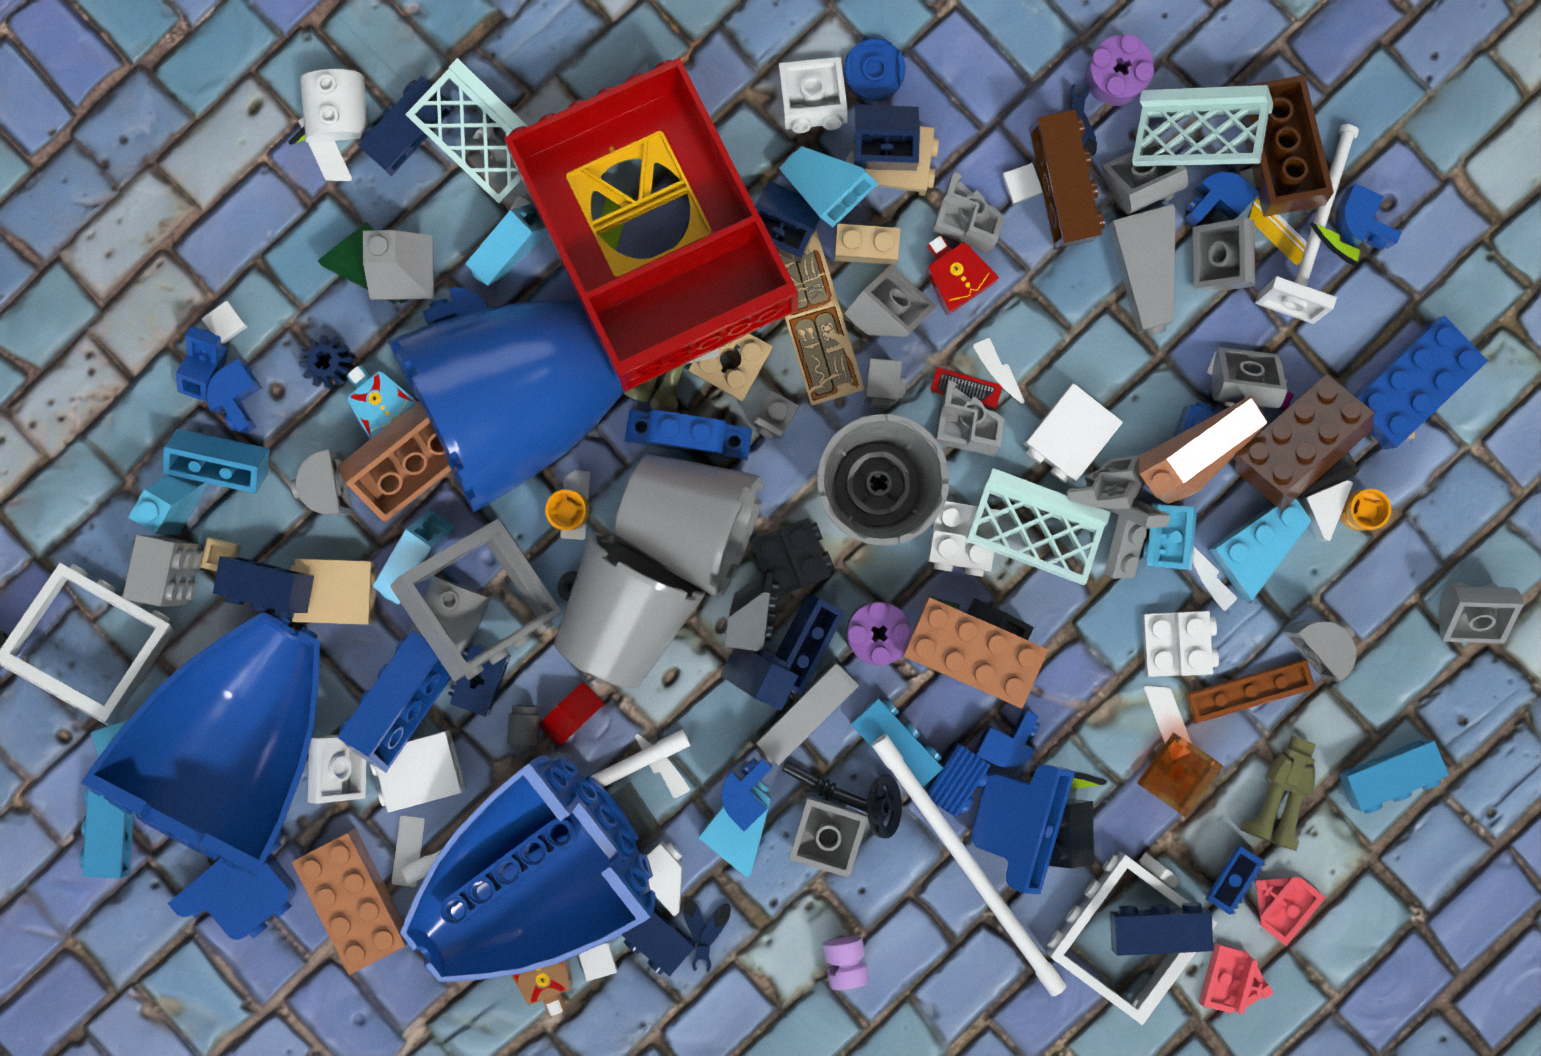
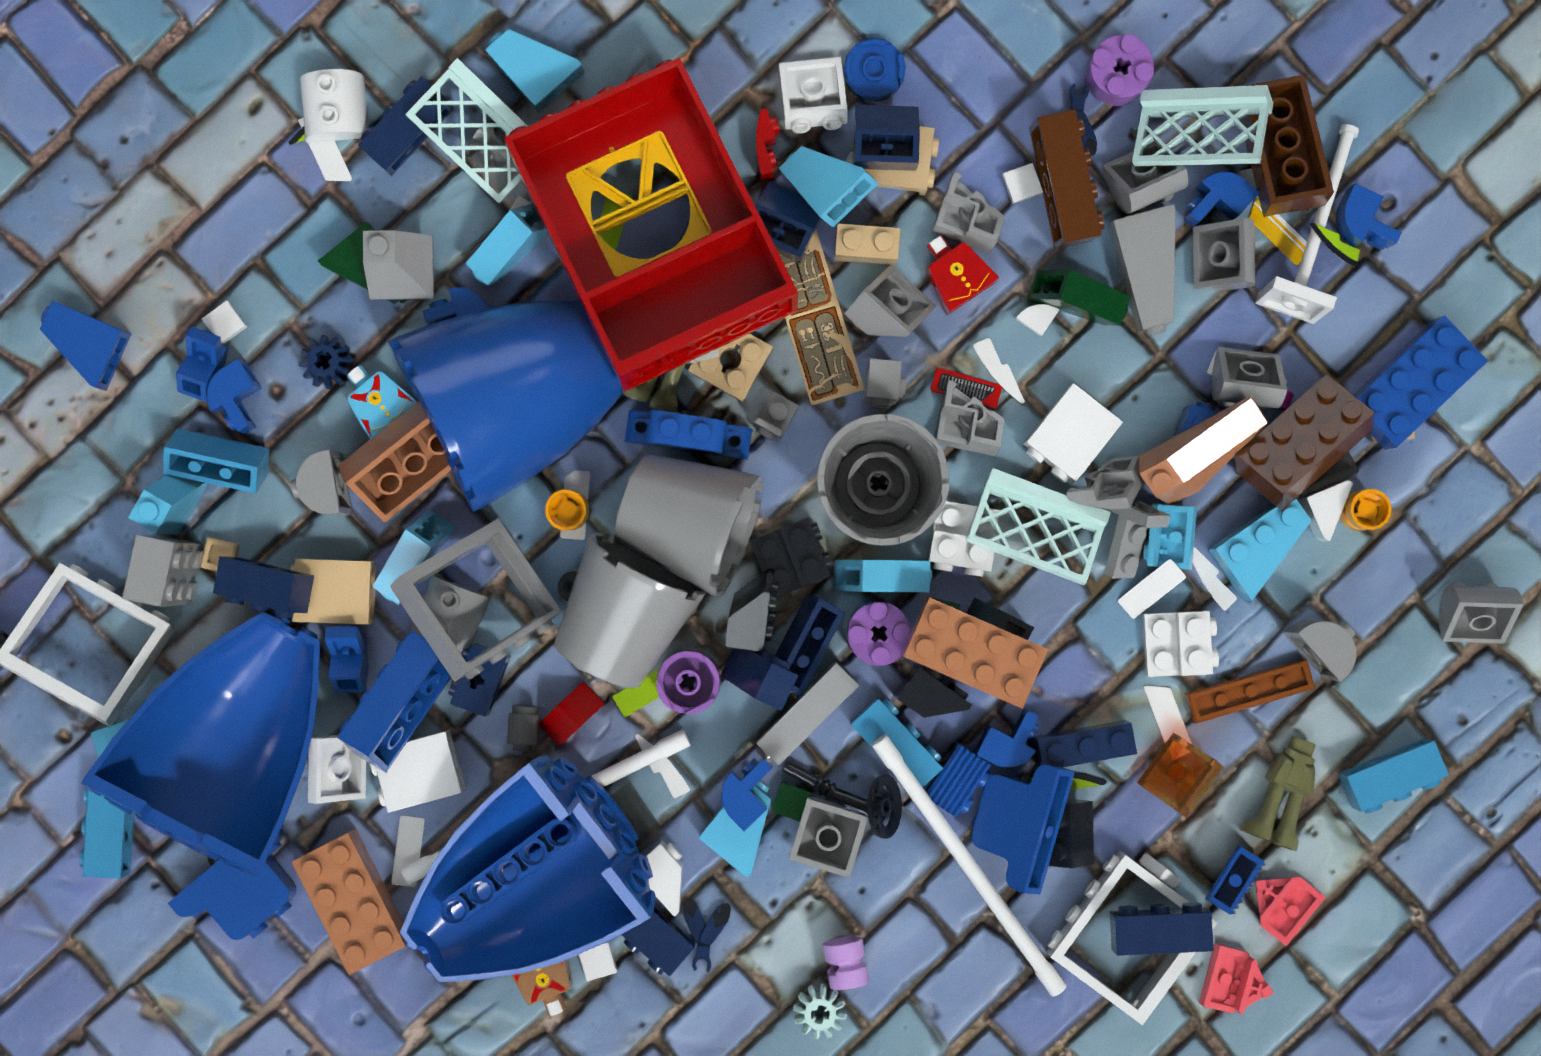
none -> blue slope [40,301,131,391]
none -> blue brick [324,625,368,693]
none -> medium azure slope [485,29,585,113]
none -> lime sticker [612,668,660,718]
none -> medium lavender brick [656,649,721,715]
none -> red slope [756,108,780,181]
none -> dark green tile [771,781,811,822]
none -> light aqua gear [793,984,847,1039]
none -> medium azure slope [834,560,932,592]
none -> black slope [894,665,972,718]
none -> white tile [1015,304,1059,337]
none -> dark green slope [1027,269,1130,326]
none -> dark blue brick [1033,720,1137,767]
none -> white sticker [1118,559,1186,619]

